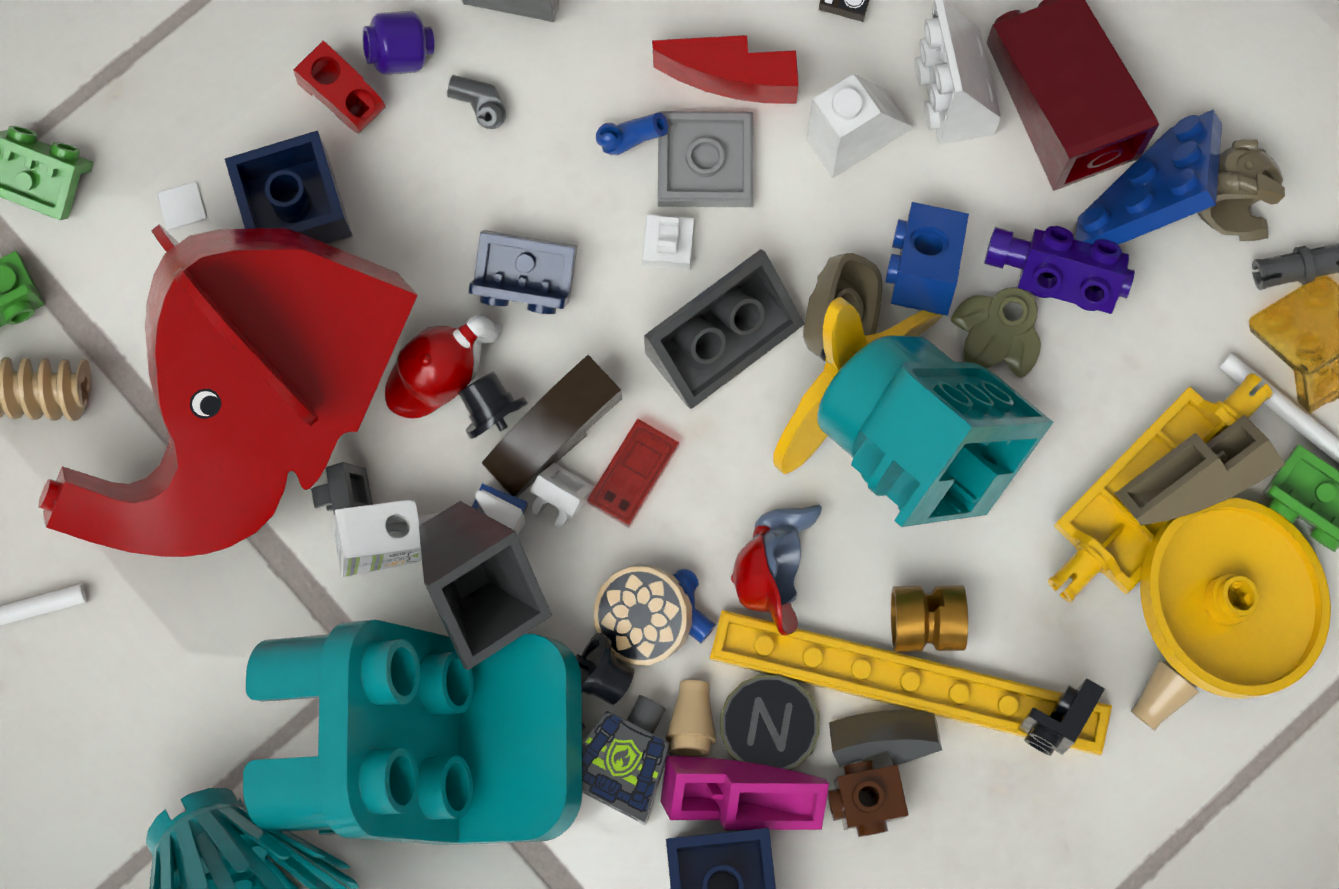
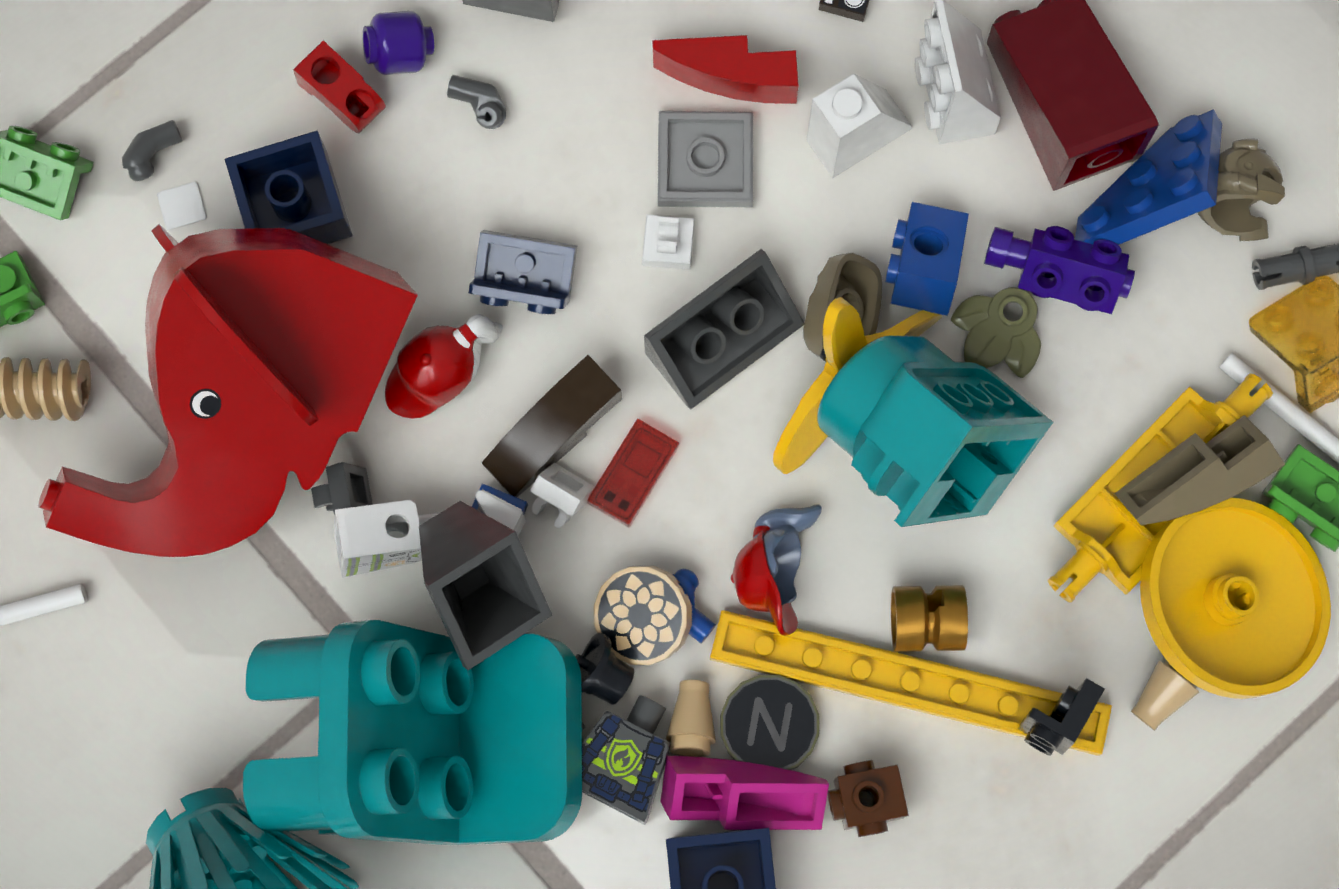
black piece [458,371,528,439] -> none
blue arm [595,113,668,155] -> none
dark grey slope [829,710,942,767] -> none
none -> dark grey arm [122,120,182,181]

